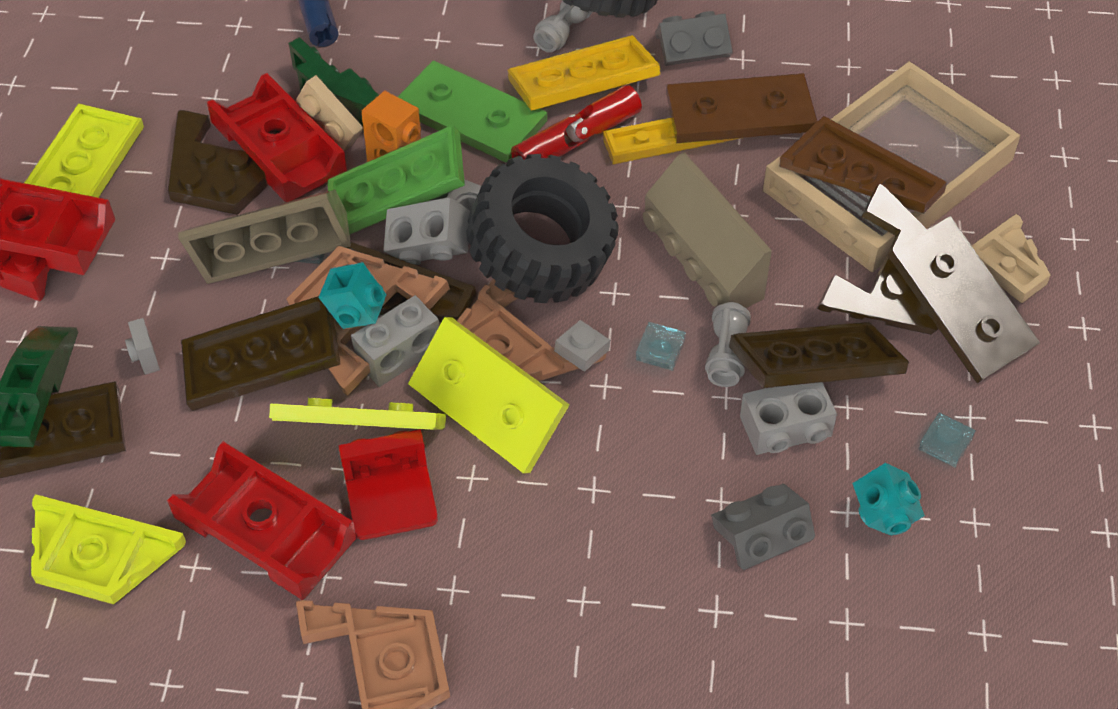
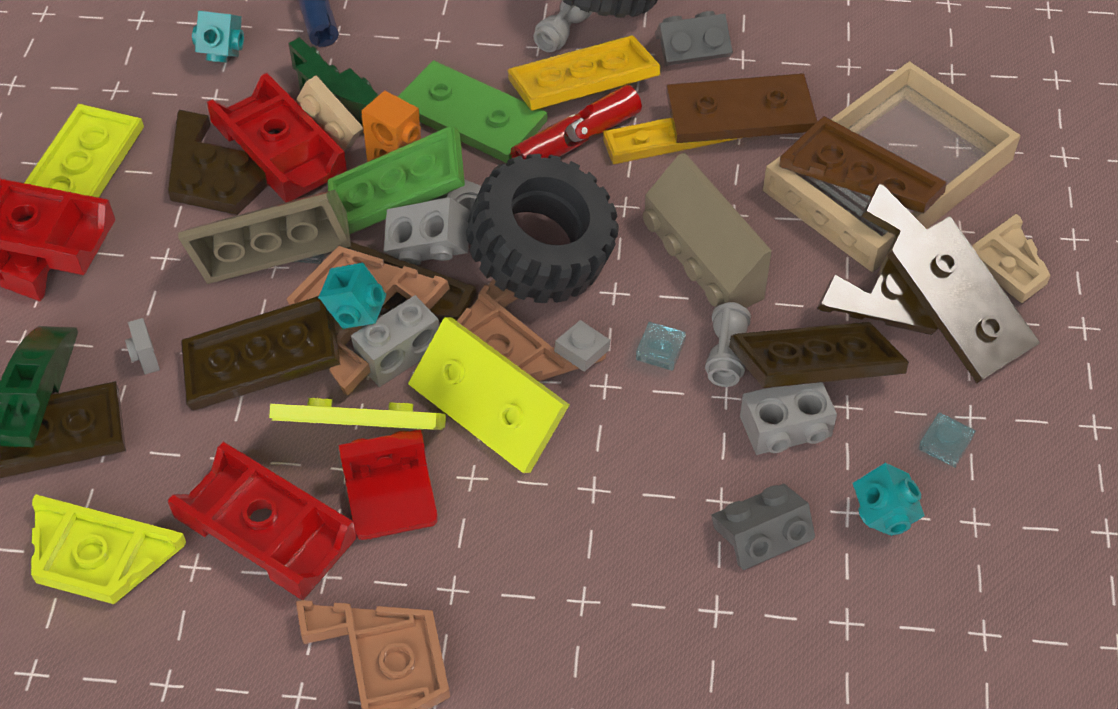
none -> teal brick [192,11,244,63]

